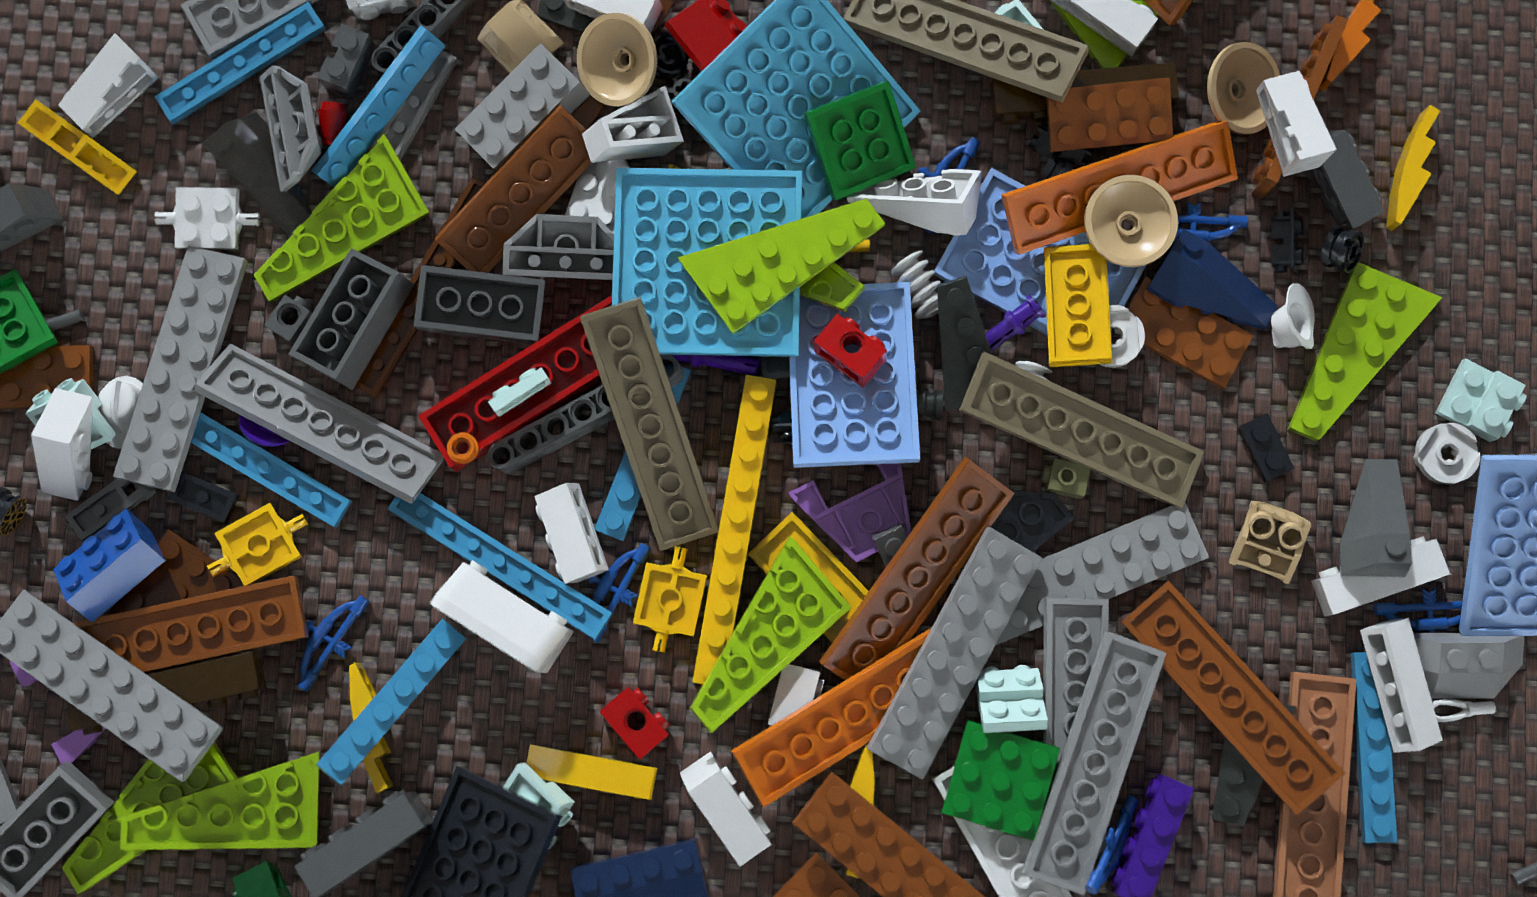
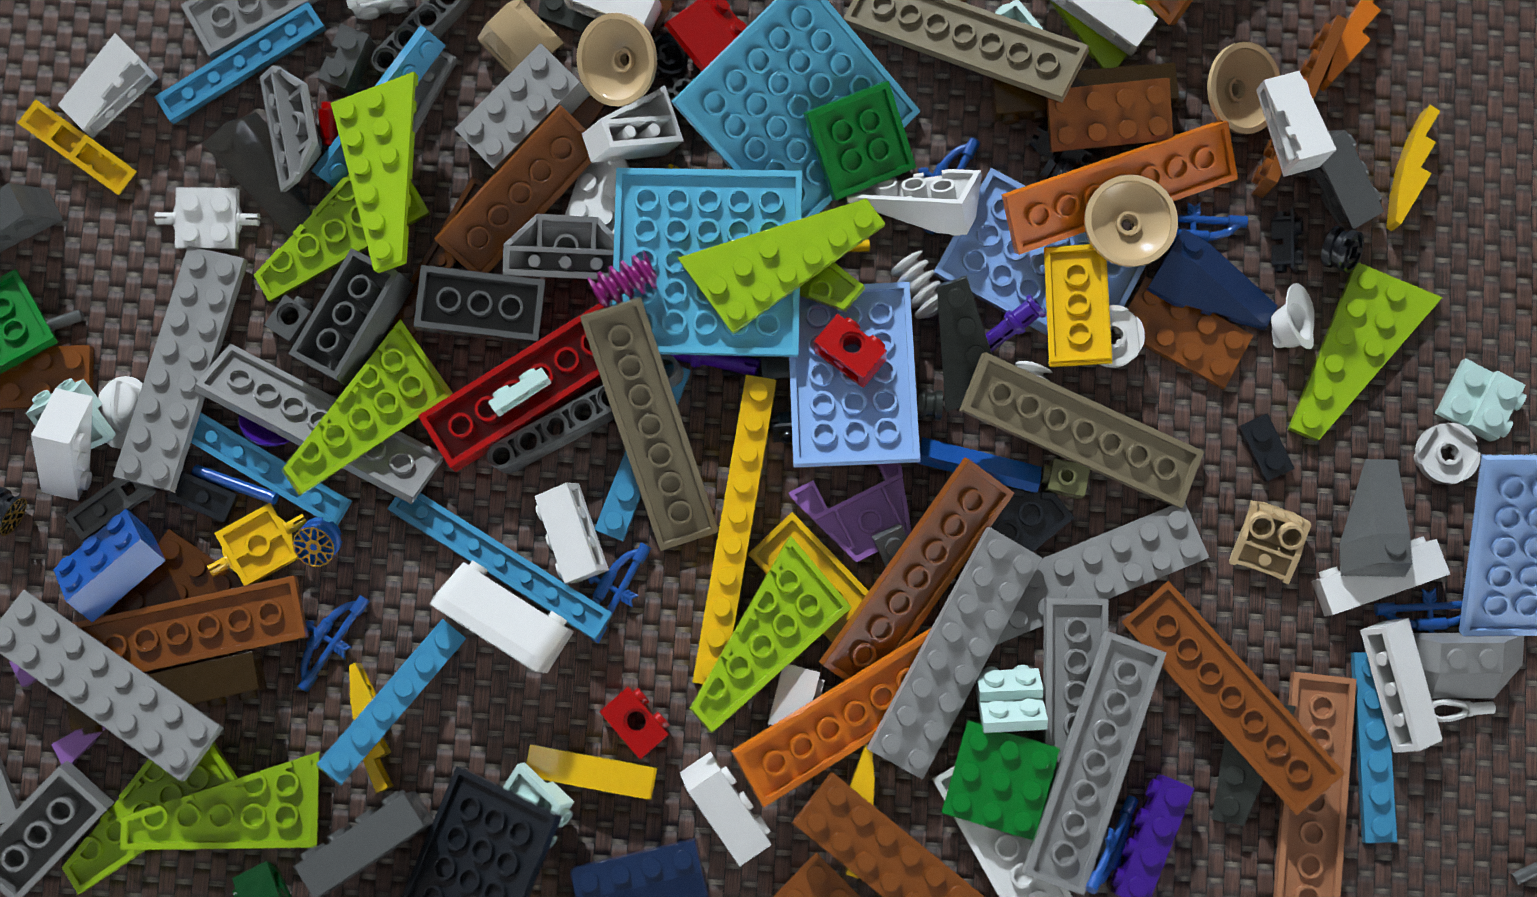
orange plate [447,432,479,464] -> none
yellow plate [633,546,707,653] -> none
none -> blue bar [192,464,279,505]
none -> lime wing [281,319,453,496]
none -> blue wheel [292,517,343,567]
none -> lime wing [331,72,419,273]
none -> magenta piece [587,250,657,308]
none -> blue tile [917,437,1042,493]

